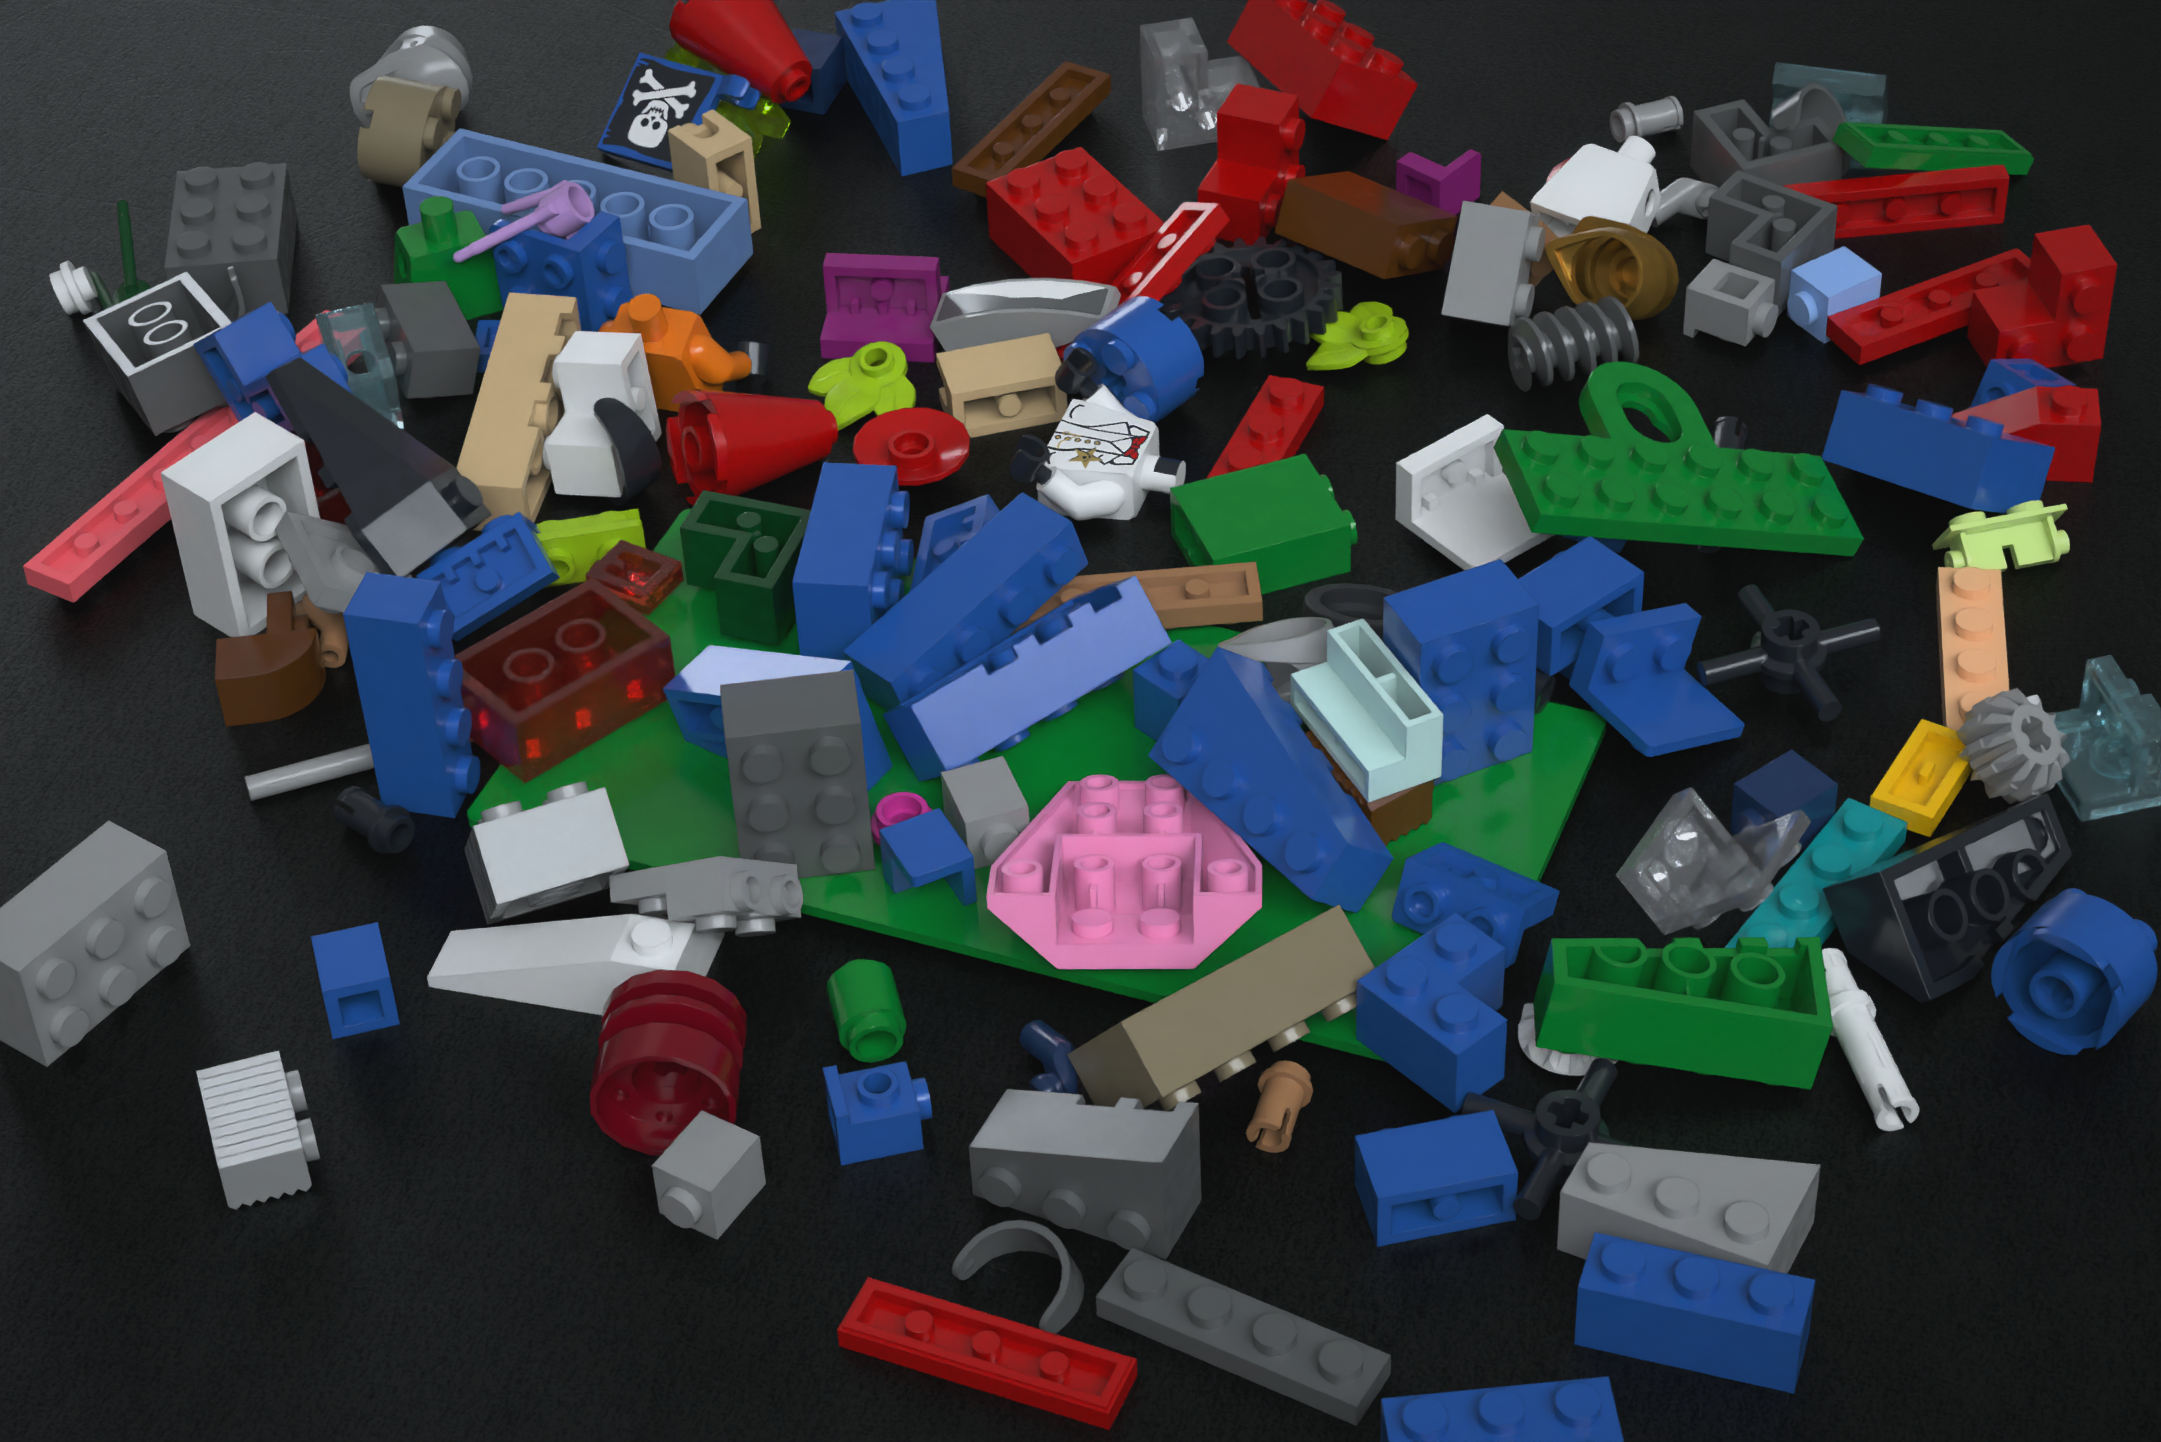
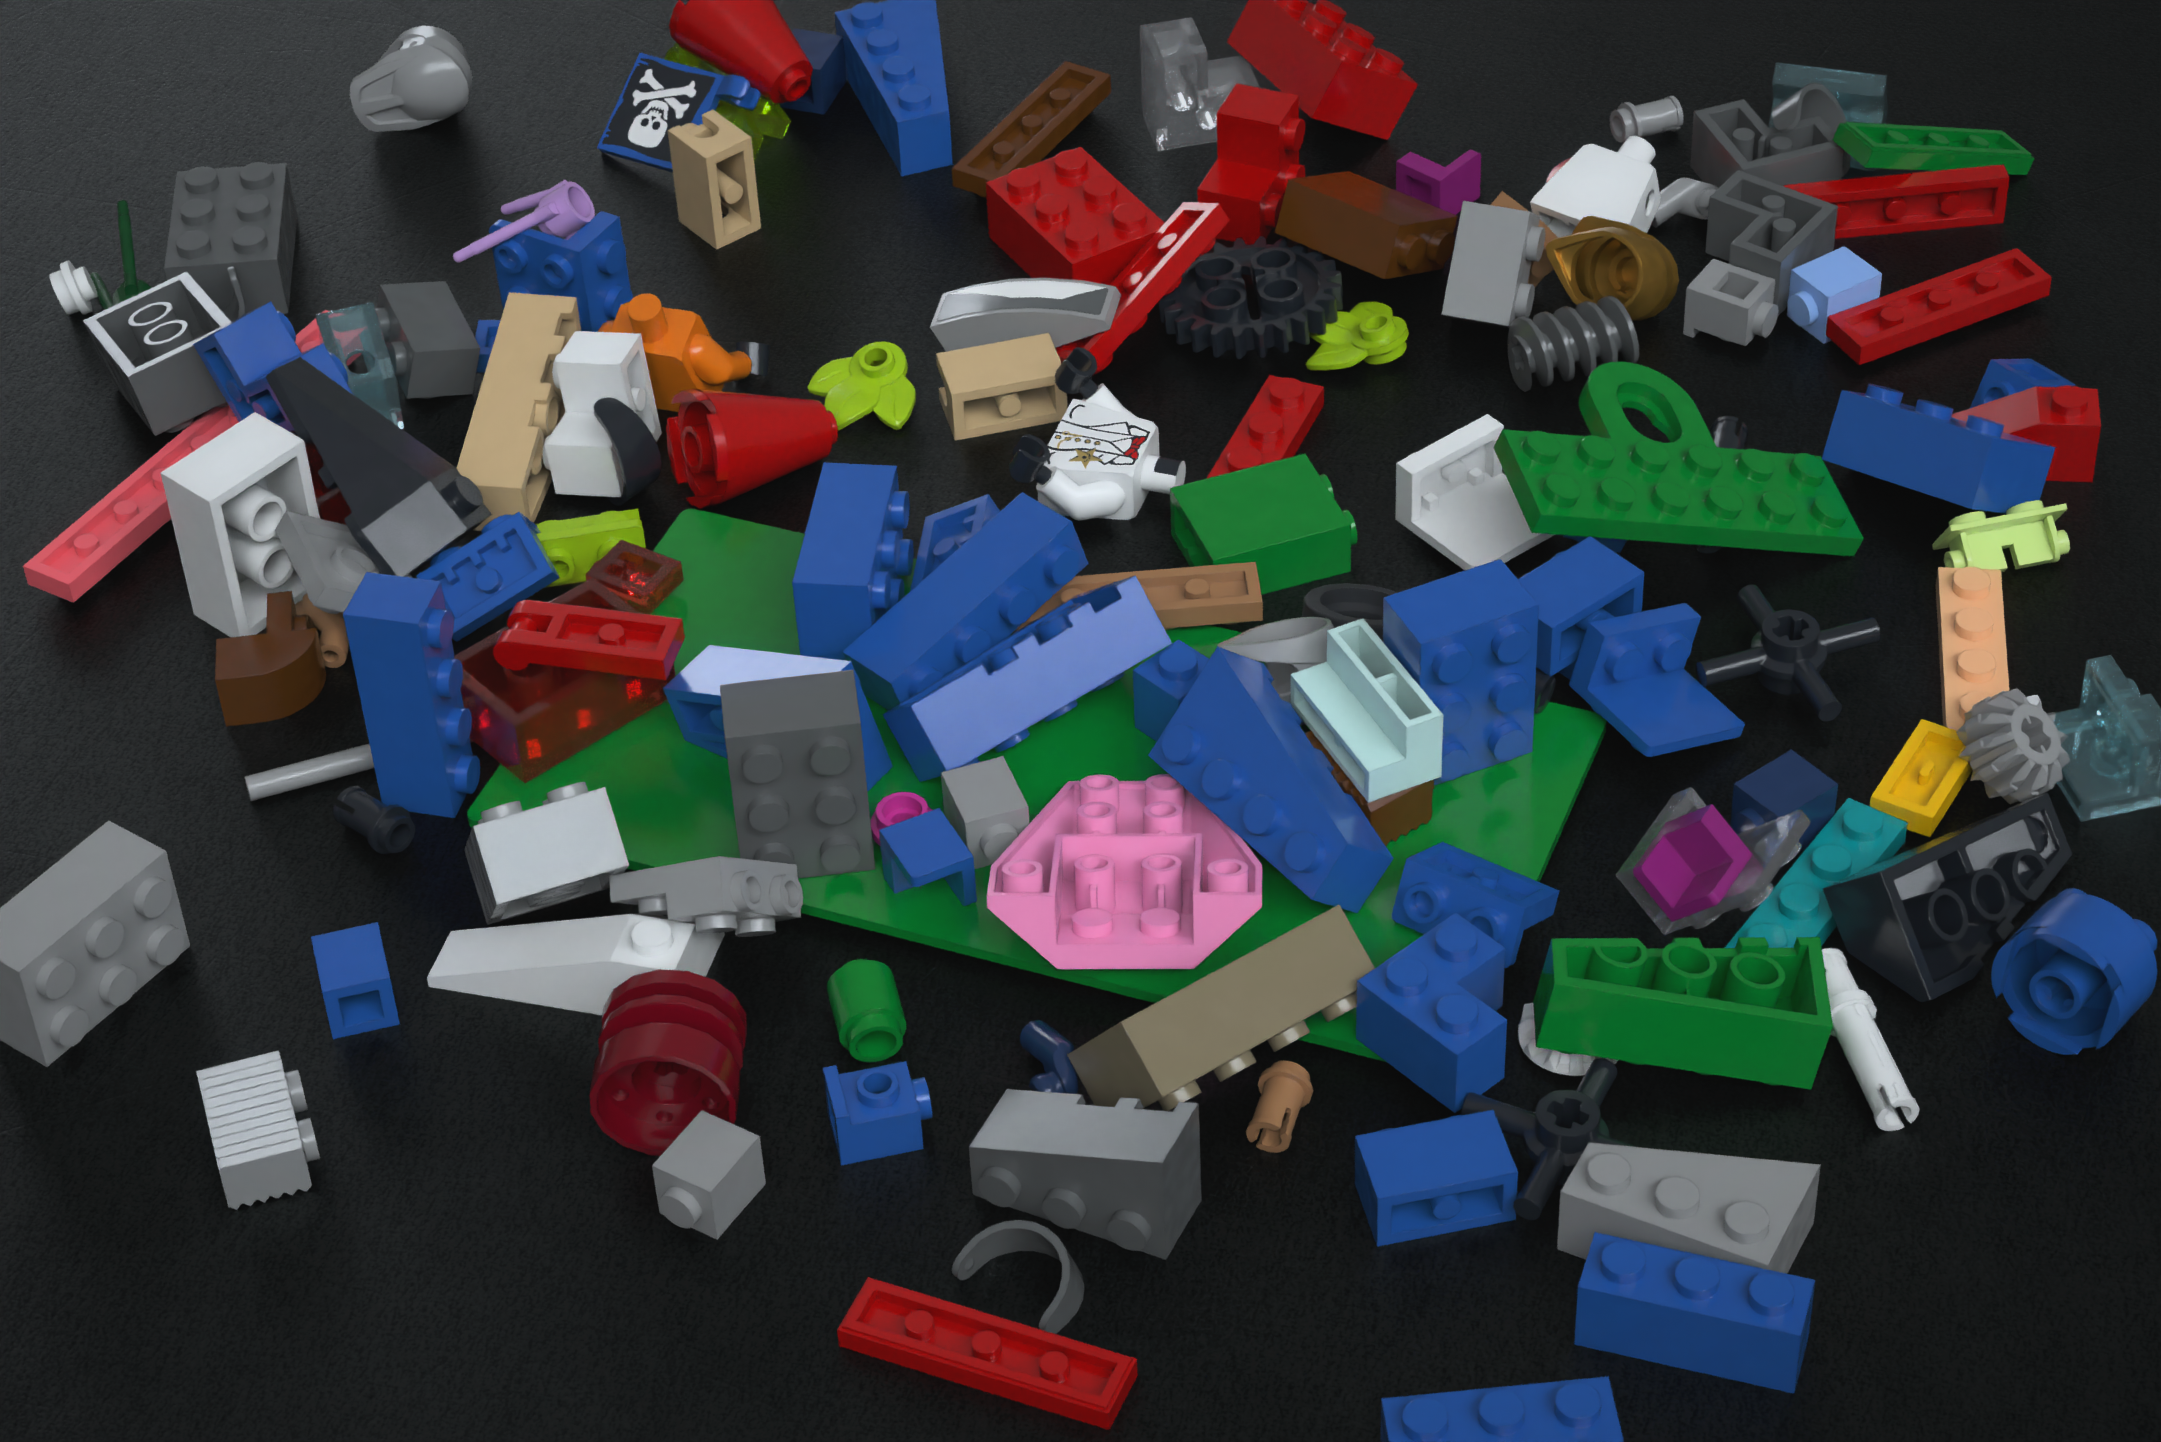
dark tan brick [358,75,461,188] -> none
green torso [394,196,504,320] -> none
medium blue brick [402,128,753,315] -> none
dark green brick [680,490,811,646] -> none
magenta bracket [820,253,950,363] -> none
red dish [853,408,971,486] -> none
blue brick [1063,296,1204,424] -> none
dark grey plate [1096,1248,1391,1426] -> none
red brick [1967,224,2117,368] -> none
none -> red plate [493,600,685,680]
none -> magenta panel [1633,804,1753,922]

